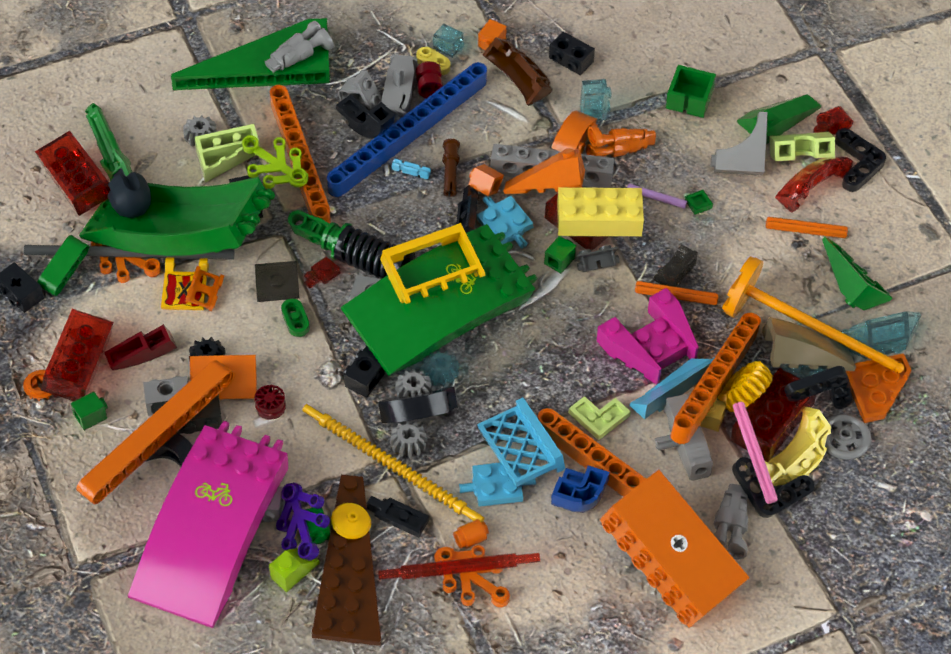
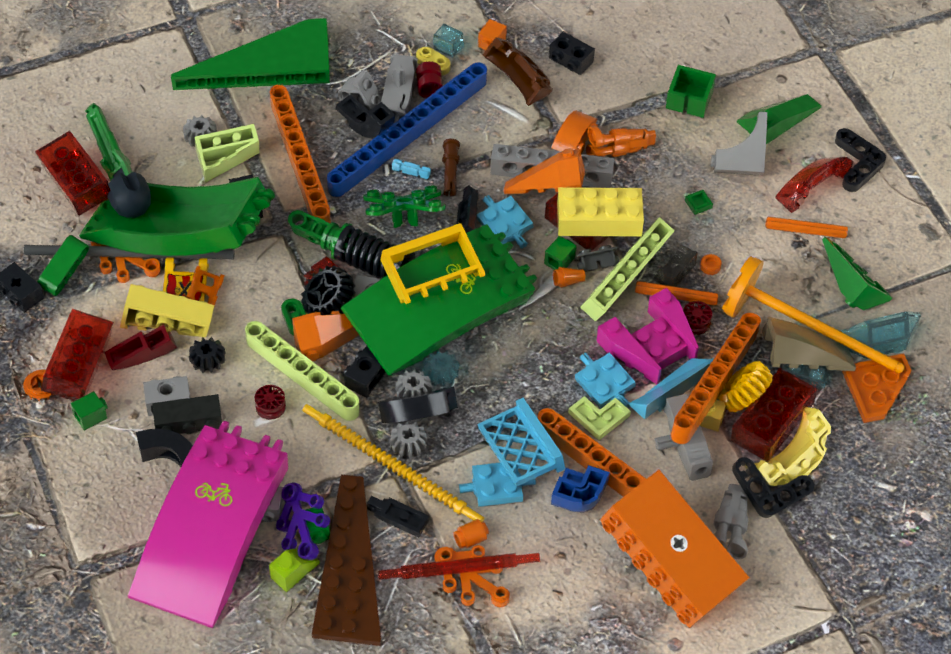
orange beam [76,360,234,505] -> none
orange tile [190,355,257,399] -> none
lime plant [242,135,309,189] -> none
clear smoke tile [255,261,300,302] -> none
light grey piece [265,21,334,73] -> none
yellow piece [331,503,371,539] -> none
orange brick [468,164,504,196] -> none
clear light blue brick [580,79,612,121] -> none
lavender bar [627,184,687,209] -> none
bright pink axle [733,402,778,504] -> none
yellowish green arch [770,132,835,161] -> none
black beam [784,366,853,409] -> none
clear red piece [813,106,853,135] -> none
light grey plate [825,414,871,460] -> none
none -> light yellow wedge [120,284,215,337]
none -> yellowish green beam [245,321,360,421]
none -> orange wedge [292,311,359,362]
none -> black gear [301,266,356,315]
none -> green piece [363,186,446,228]
none -> orange cone [553,267,585,288]
none -> medium azure plate [575,352,636,409]
none -> yellowish green brick [580,217,674,321]
none -> dark red wheel [683,301,712,335]
none -> orange tile [700,254,722,275]

